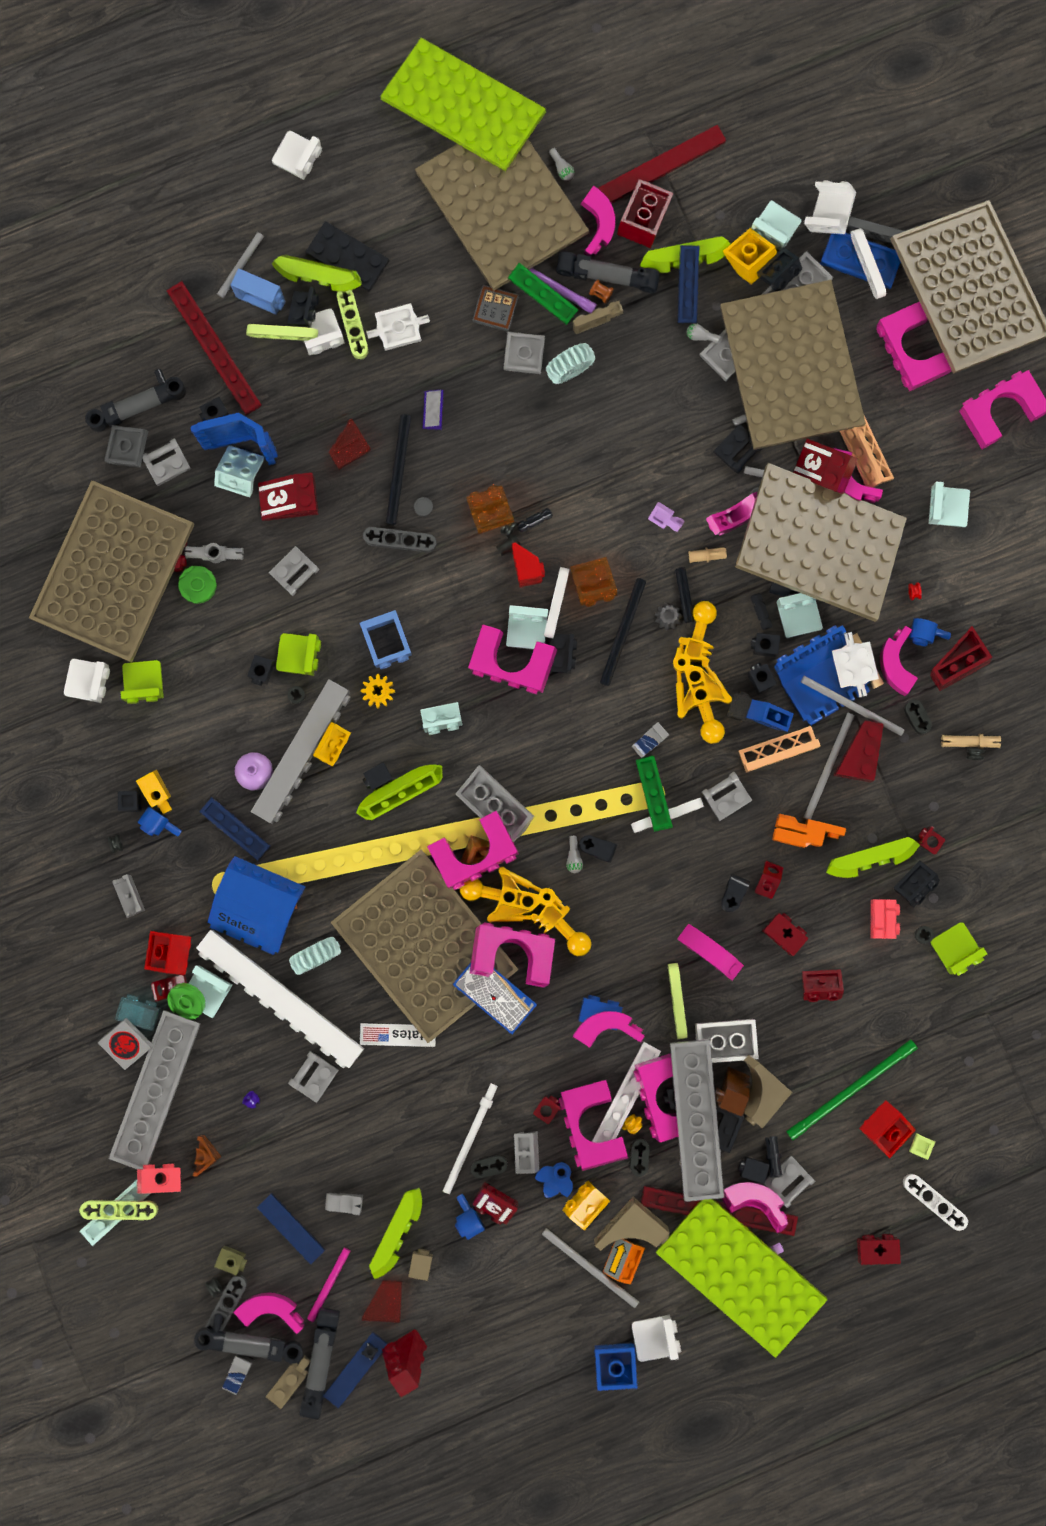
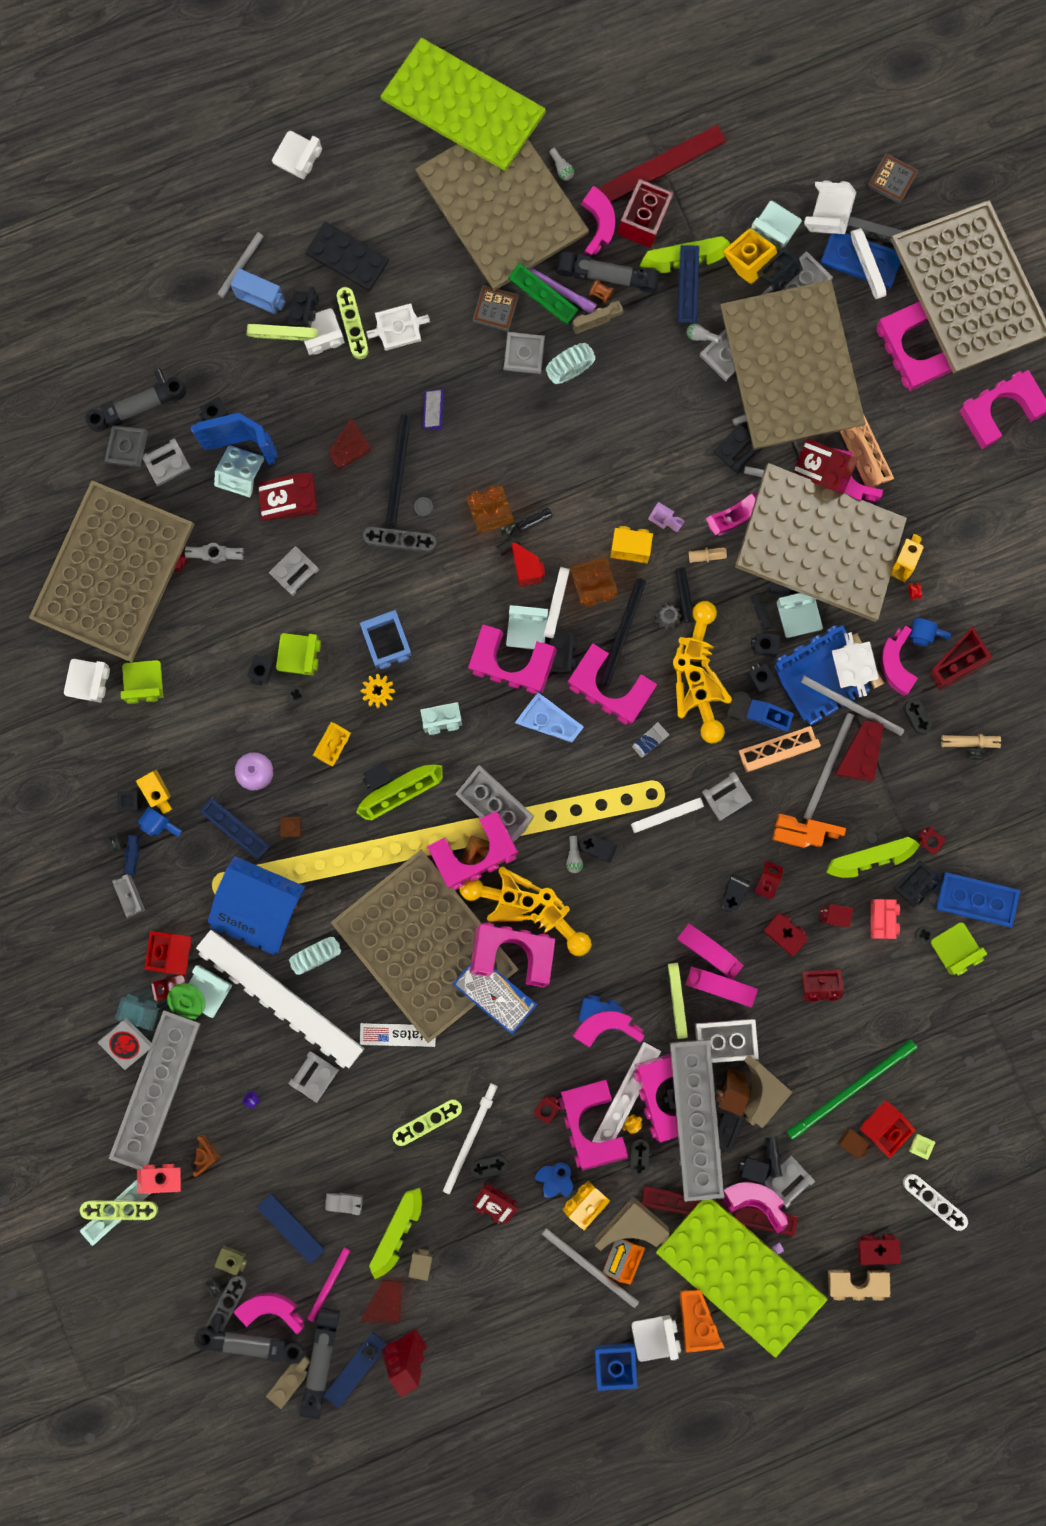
dark red tile [166,281,262,416] -> none
bright green tile [178,566,217,604] -> none
leg [222,1354,254,1395] -> none
light grey brick [251,679,351,824] -> none
lime brick [272,255,362,291] -> none
blue piece [455,1194,485,1240] -> none
light grey hinge [514,1131,539,1174] -> none
green tile [636,756,673,832] -> none
light aqua bracket [929,482,970,527] -> none
none -> dark blue pin [123,835,140,875]
none -> reddish brown brick [280,817,303,838]
none -> yellowish green beam [393,1099,462,1146]
none -> light blue wing [515,693,584,743]
none -> dark pink arch [567,643,657,725]
none -> yellow brick [610,526,653,563]
none -> orange wing [680,1289,724,1352]
none -> dark pink arch [685,966,758,1008]
none -> dark red brick [819,904,853,928]
none -> tan arch [828,1270,890,1300]
none -> reddish brown brick [837,1128,870,1159]
none -> tile [867,153,919,204]
none -> yellow torso [891,534,924,583]
none -> blue tile [936,872,1020,928]

